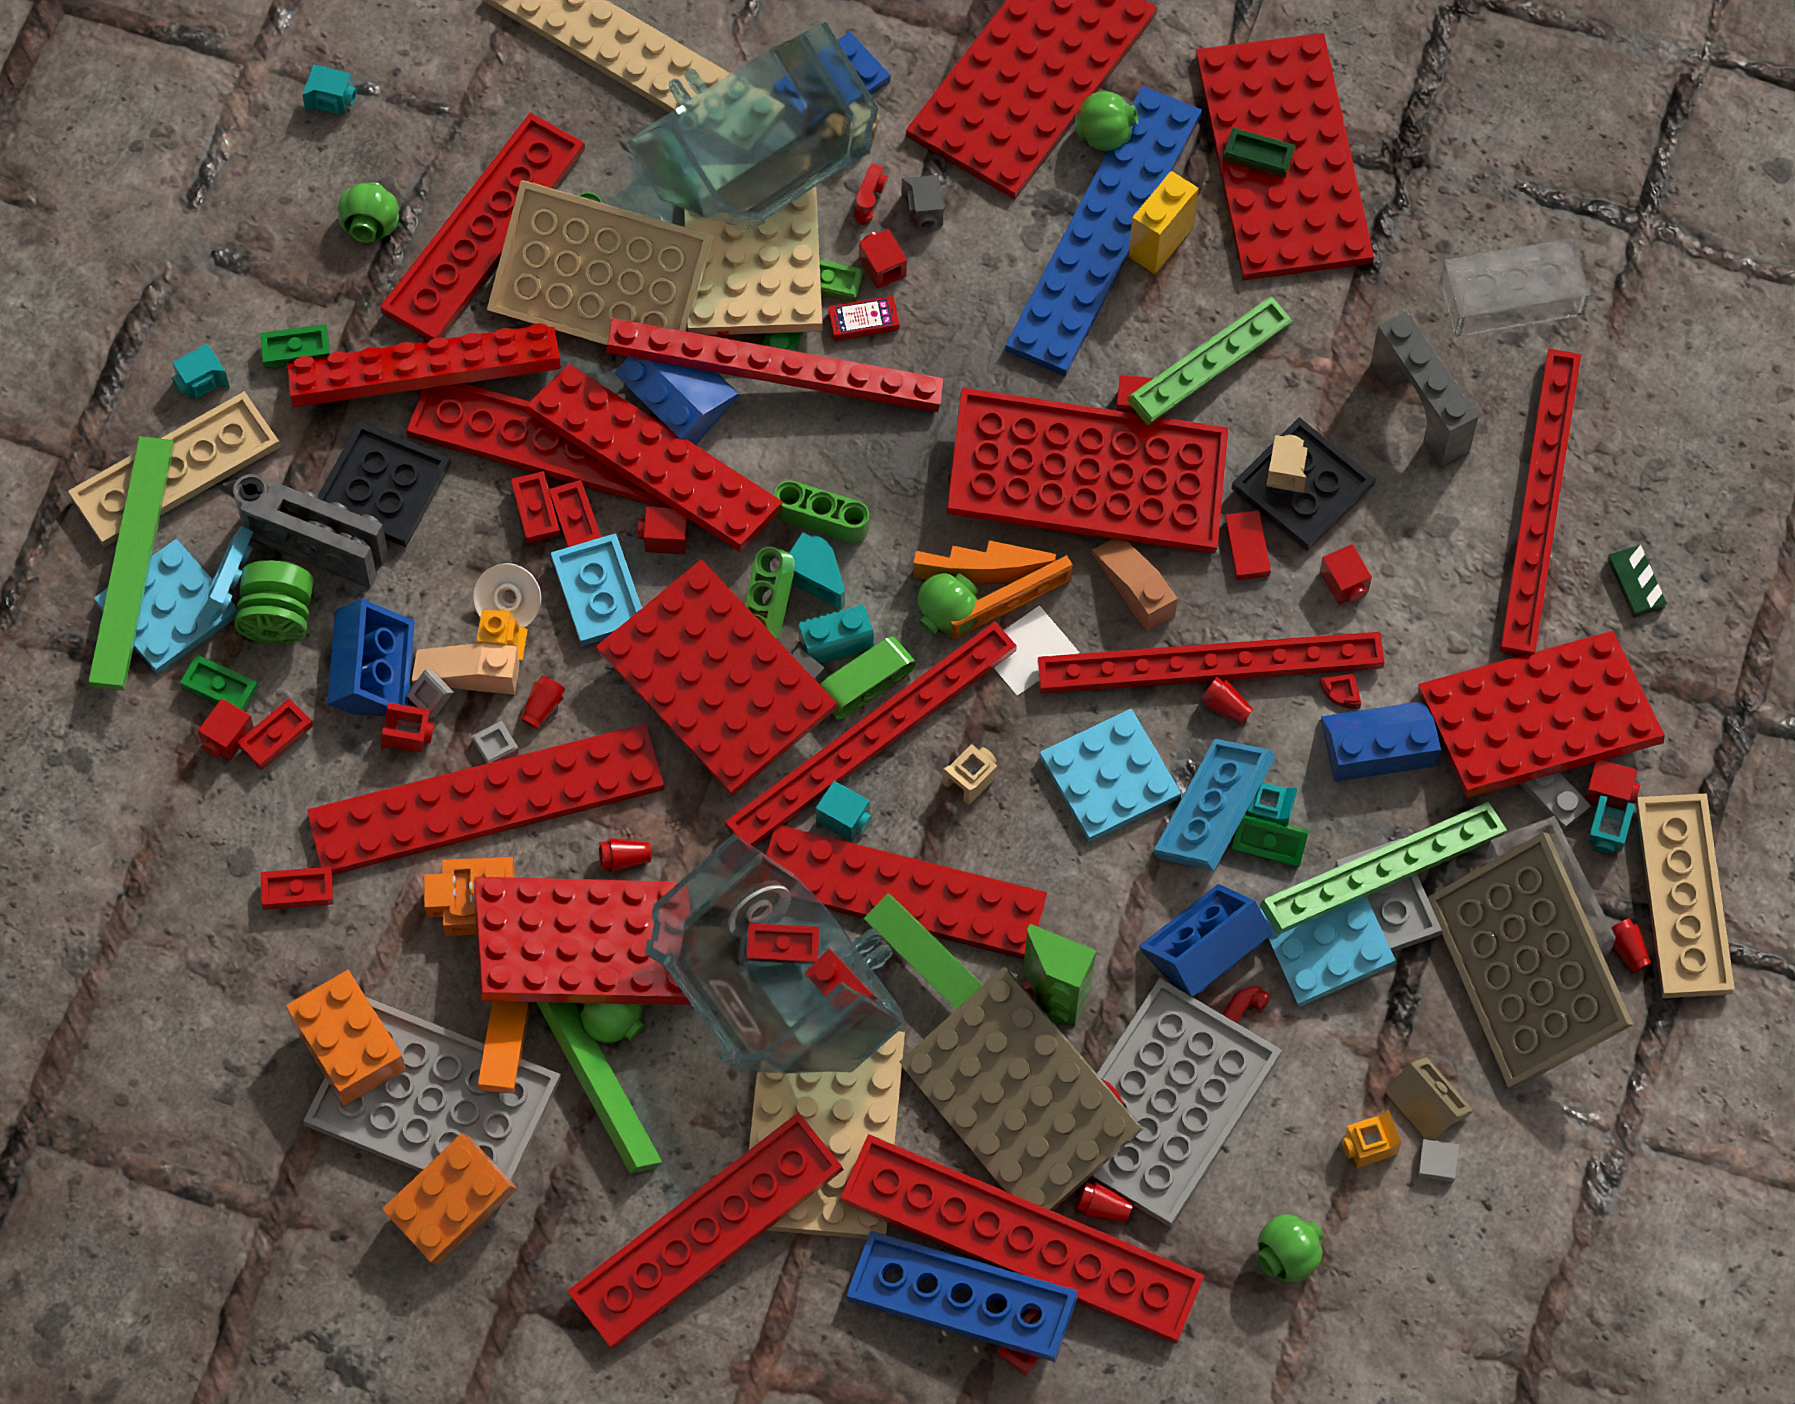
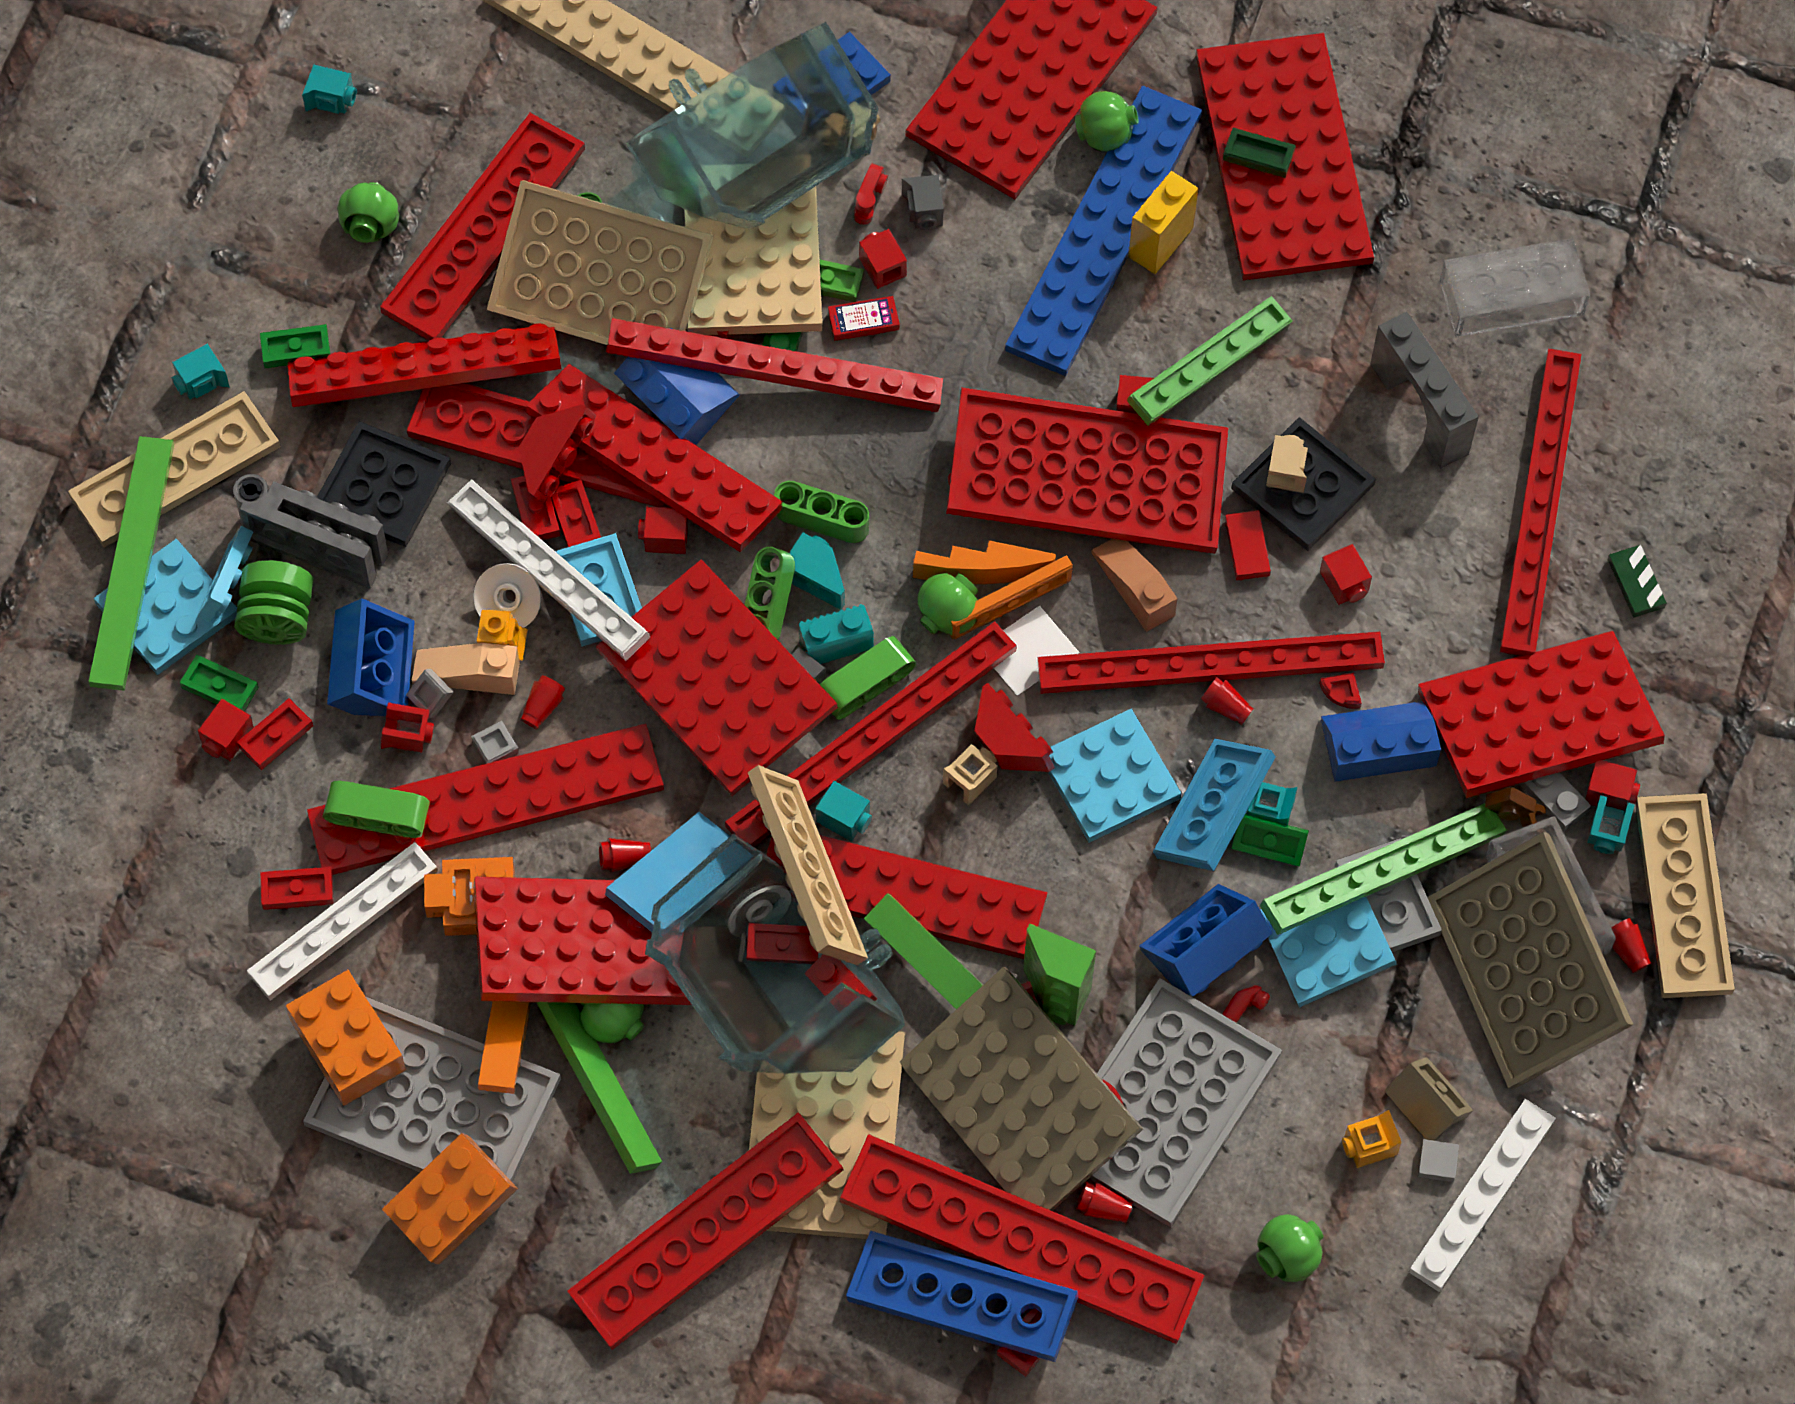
none -> white plate [247,842,438,1001]
none -> bright green beam [323,781,430,838]
none -> white tile [447,479,650,661]
none -> red slope [519,404,596,503]
none -> dark azure tile [605,812,751,937]
none -> tan plate [748,765,868,965]
none -> red slope [975,683,1055,772]
none -> white plate [1409,1099,1556,1292]
none -> reddish brown plate [1485,787,1546,836]

